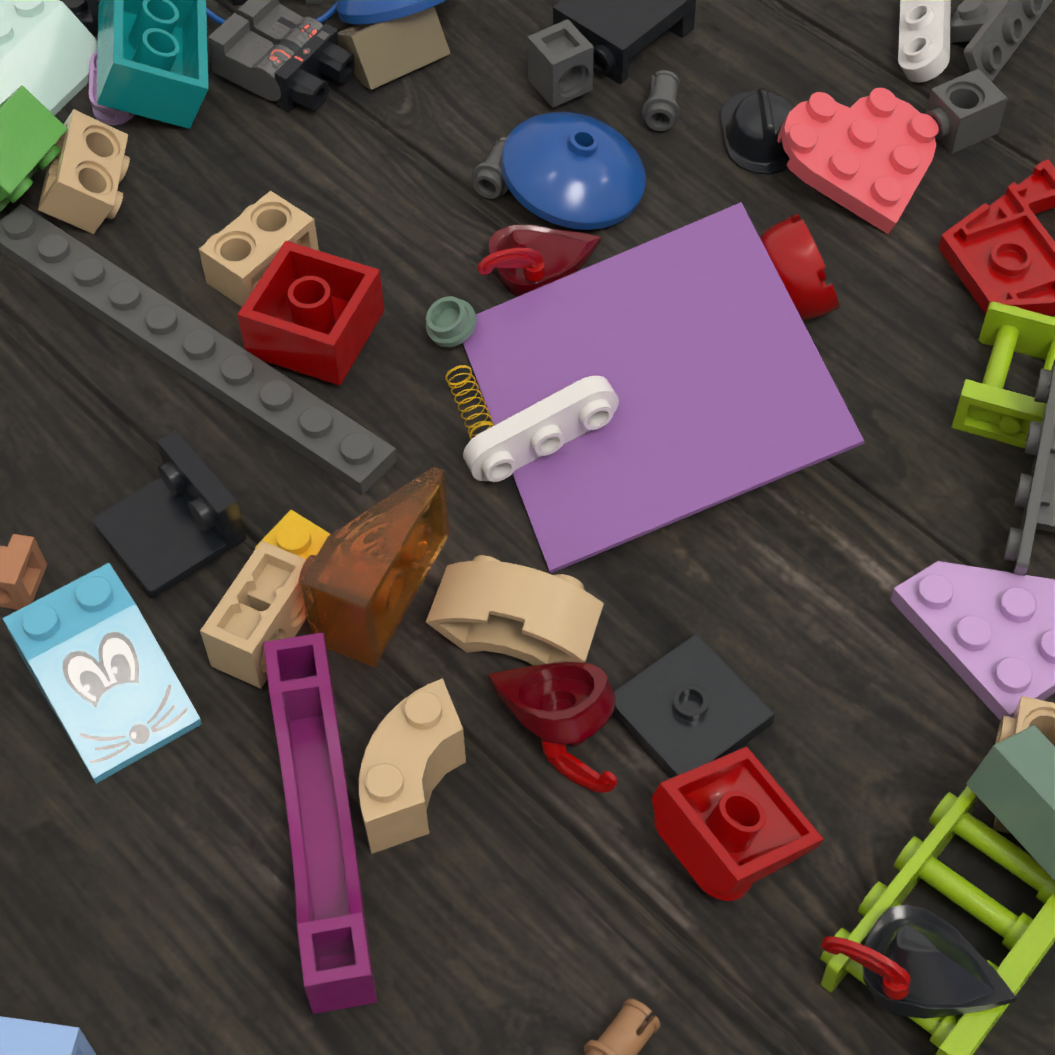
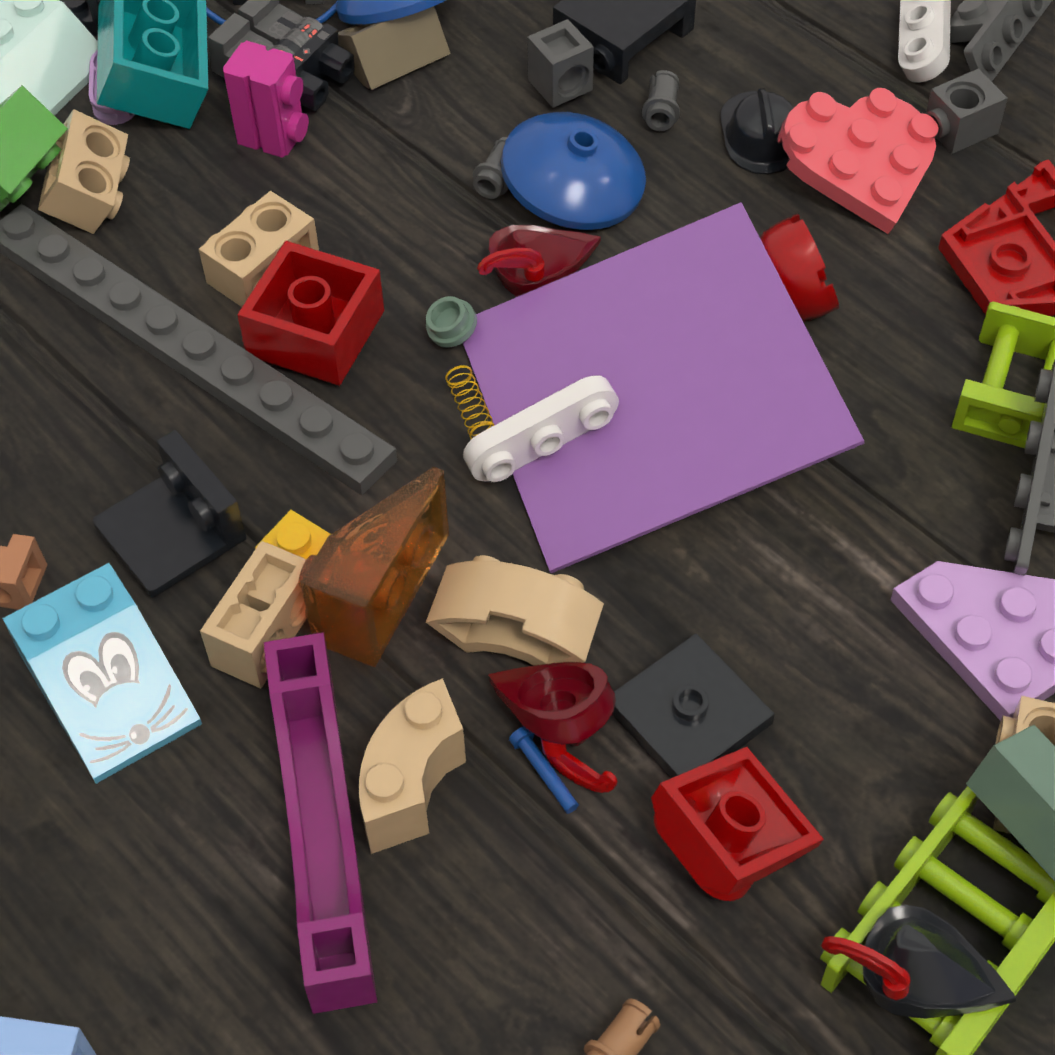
none -> dark pink brick [223,41,309,158]
none -> blue piece [509,726,579,814]

